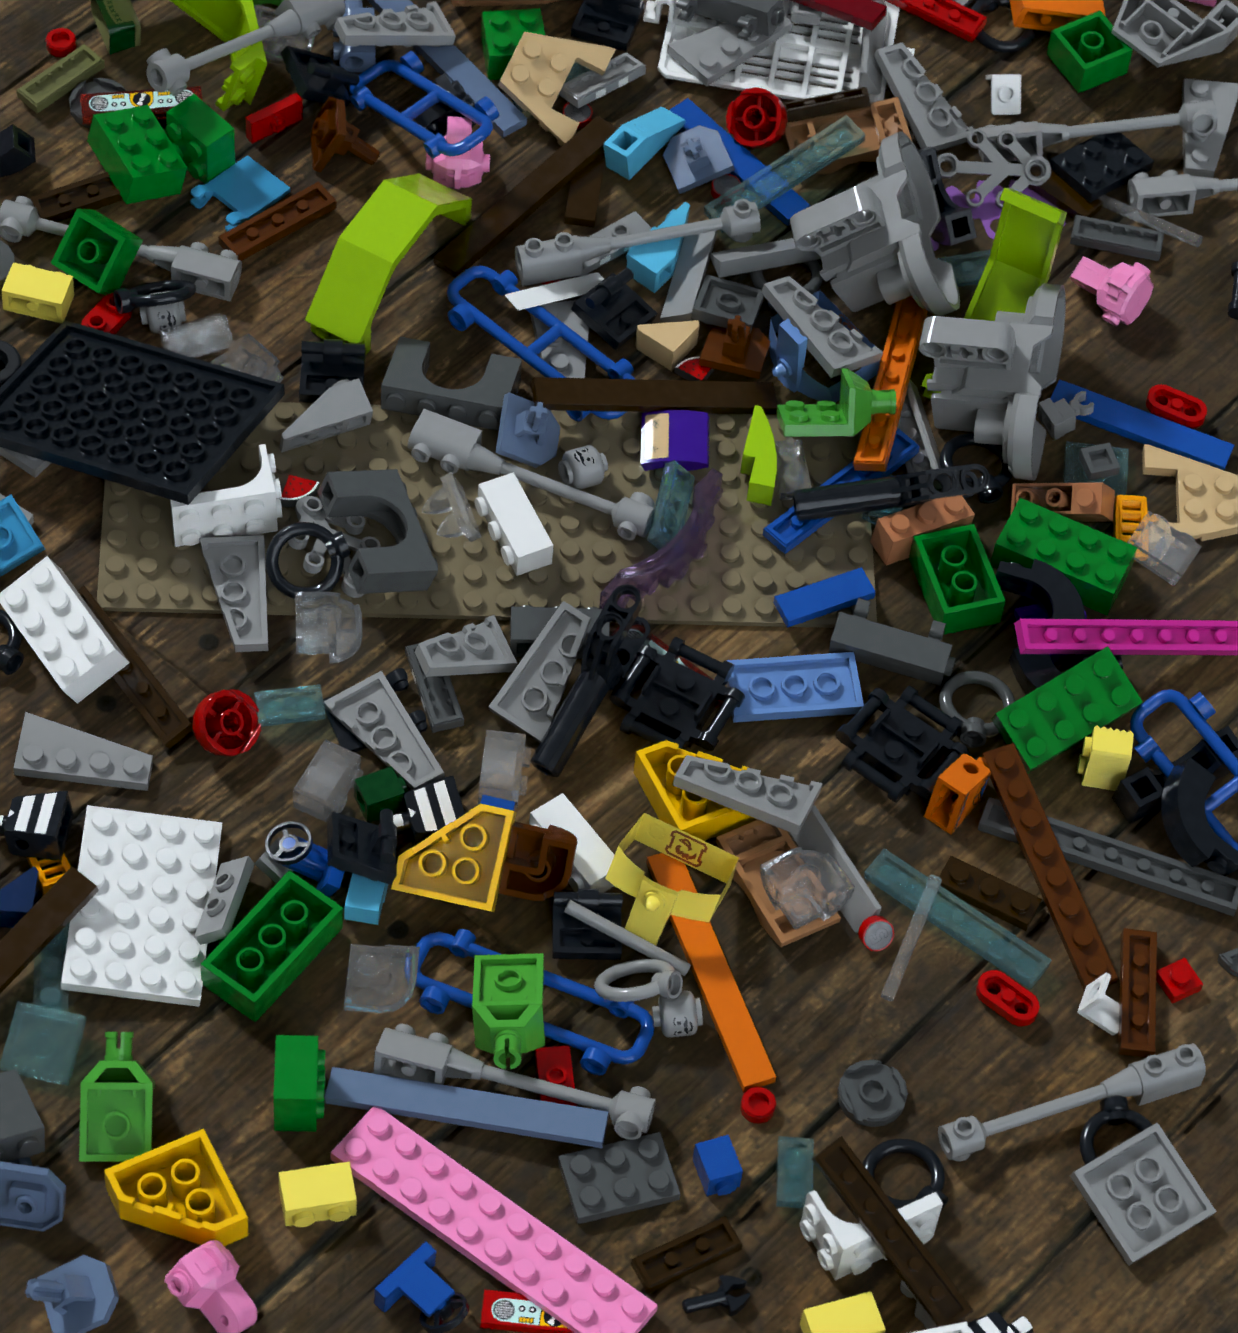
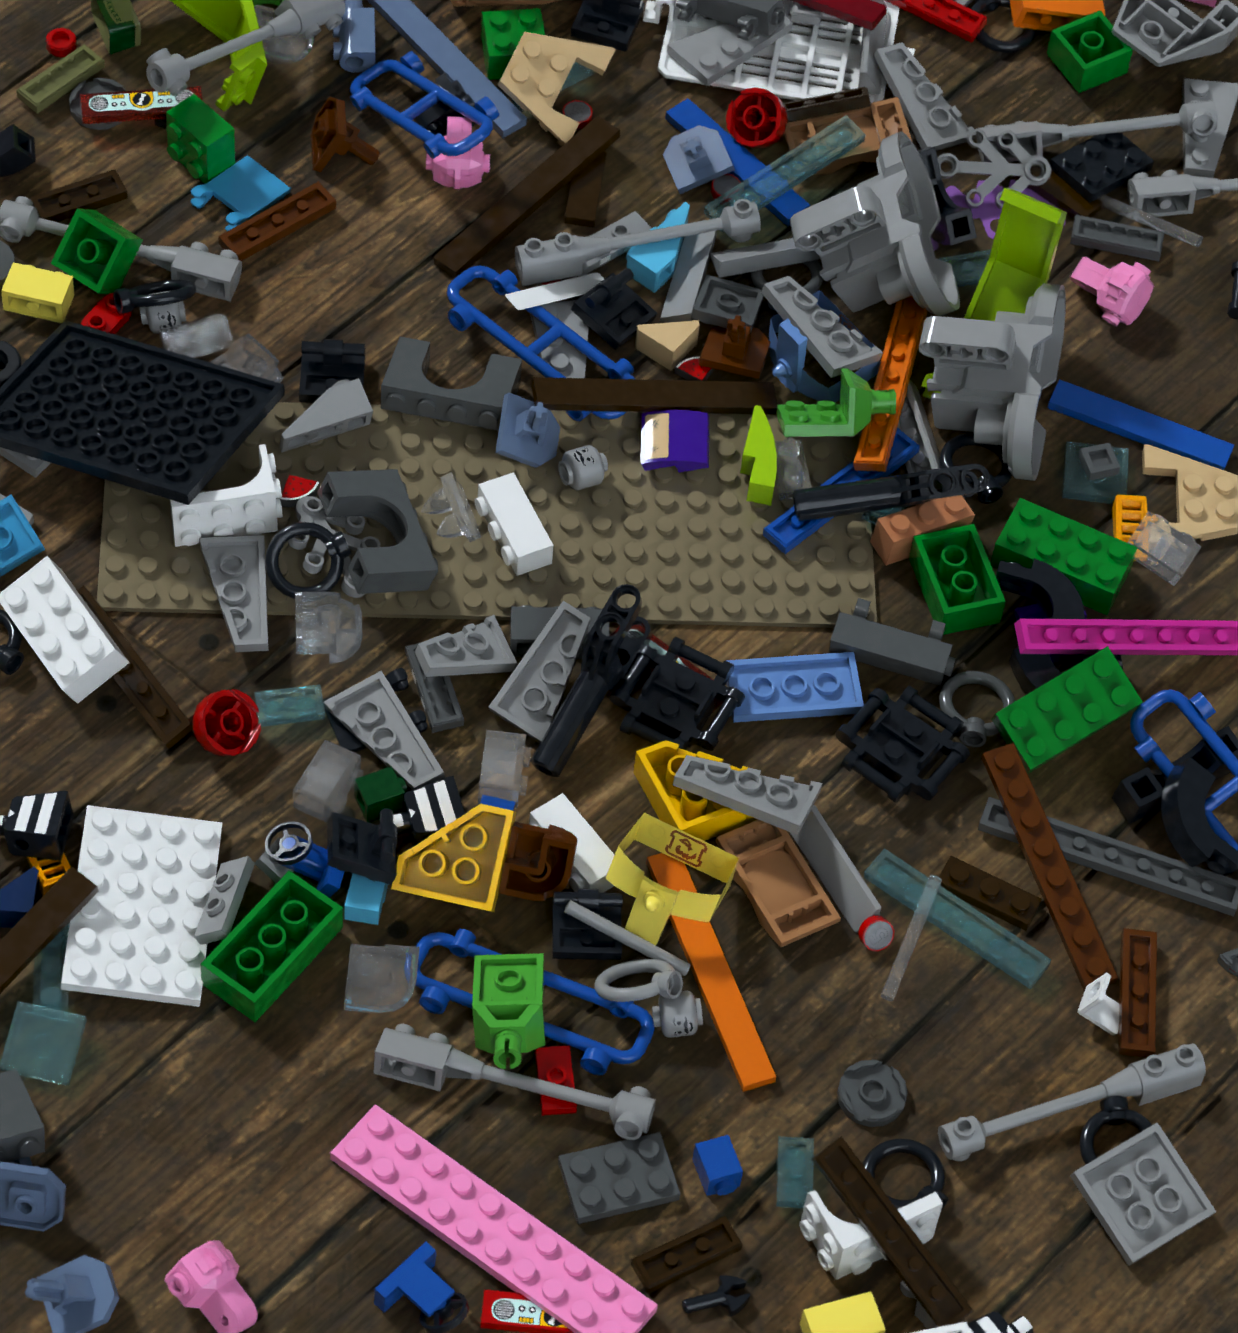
light grey wing [13,712,153,791] -> none
bright green plate [79,1032,155,1162] -> none
green brick [87,105,187,204] -> none
yellow brick [104,1129,248,1246] -> none
red plate [246,93,302,143] -> none
green brick [273,1035,325,1132] -> none
light yellow brick [279,1161,357,1227] -> none
black plate [280,45,360,108] -> none
lime panel [304,174,472,355] -> none
sand blue tile [325,1067,609,1148] -> none
light grey wing [334,1,456,47] -> none
light grey bar [408,409,655,540] -> none
light grey plate [559,52,646,108] -> none
clear purple piece [599,468,723,609] -> none
medium azure slope [603,107,686,180] -> none
clear light blue plate [647,460,695,557] -> none
red tile [740,1087,776,1124] -> none
clear brick [760,846,855,930] -> none
blue tile [773,567,876,628] -> none
orange torso [924,754,991,835] -> none
red plate [976,970,1040,1027] -> none
white bracket [986,74,1021,115] -> none
nougat slope [1011,482,1115,522] -> none
light grey piece [1038,391,1094,440] -> none
light yellow brick [1077,725,1134,791] -> none
red plate [1146,384,1207,429] -> none
red plate [1156,958,1203,1004] -> none

